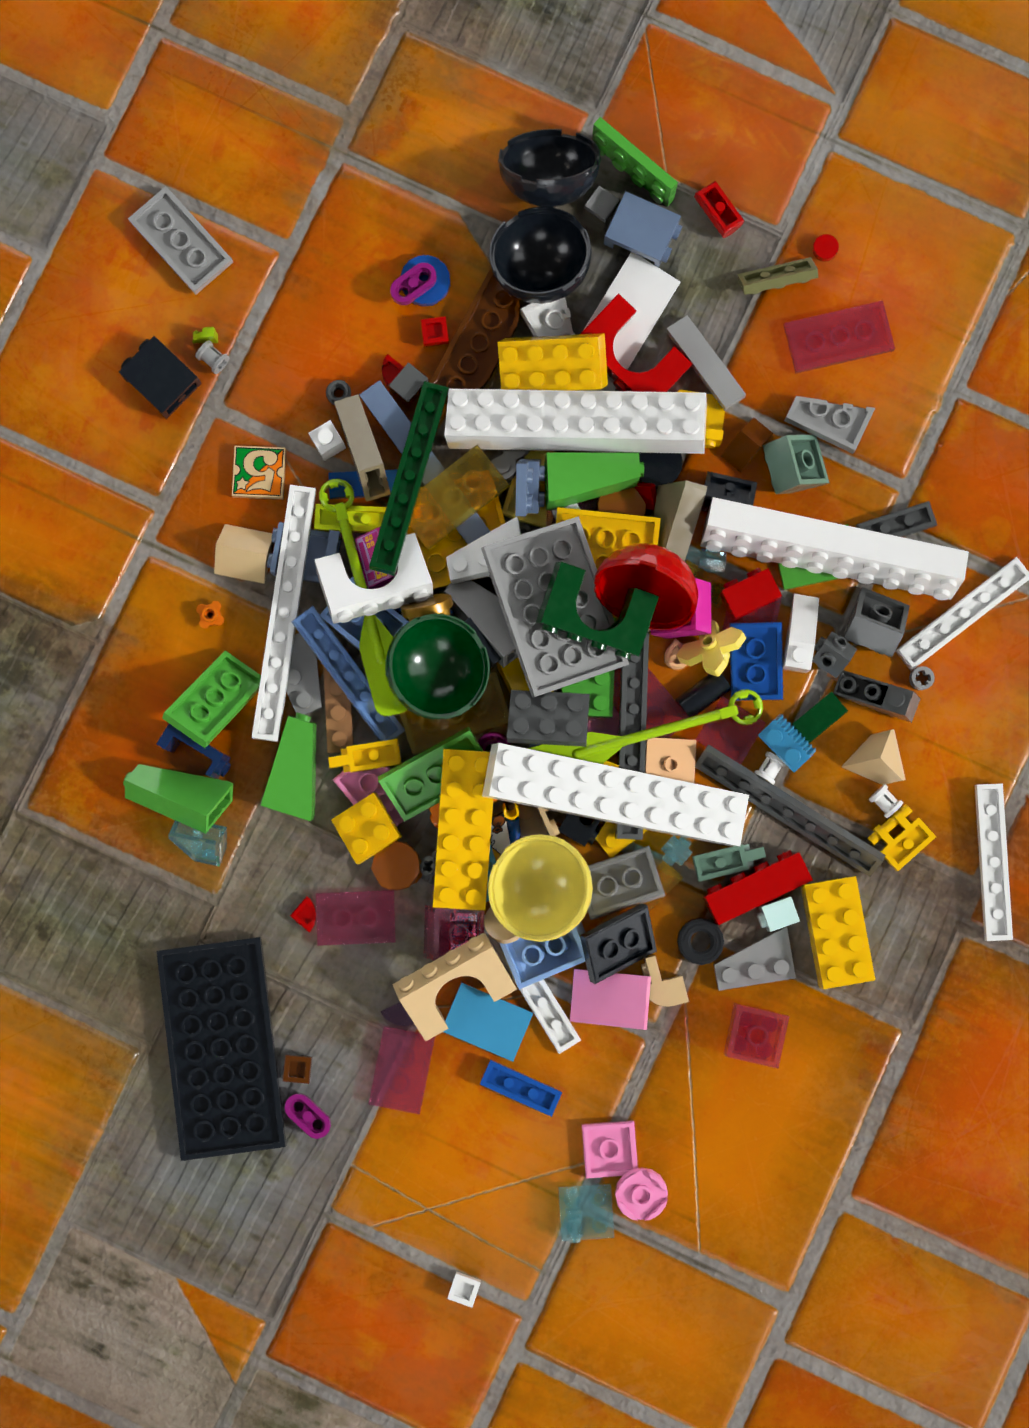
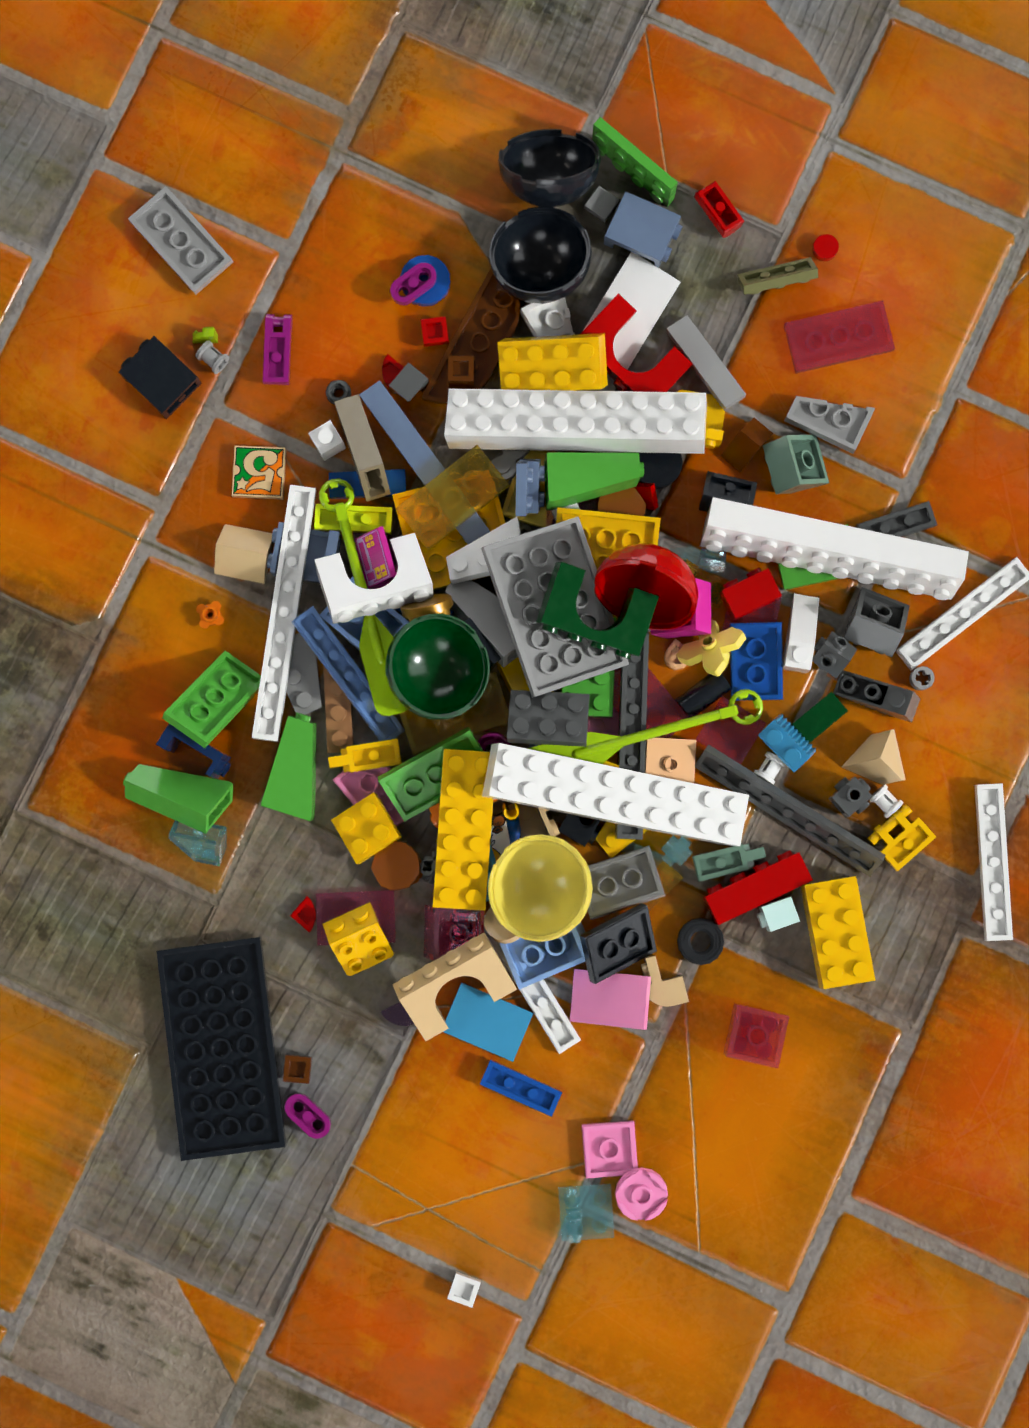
clear pink tile [368,1026,435,1114] -> none
dark green plate [369,381,449,576] -> none
dark tan slope [653,480,707,562] -> none
light grey wing [714,926,796,991] -> none
none -> magenta plate [263,314,292,385]
none -> yellow bracket [323,902,394,976]
none -> reddish brown plate [448,356,474,384]
none -> dark grey brick [828,777,872,818]

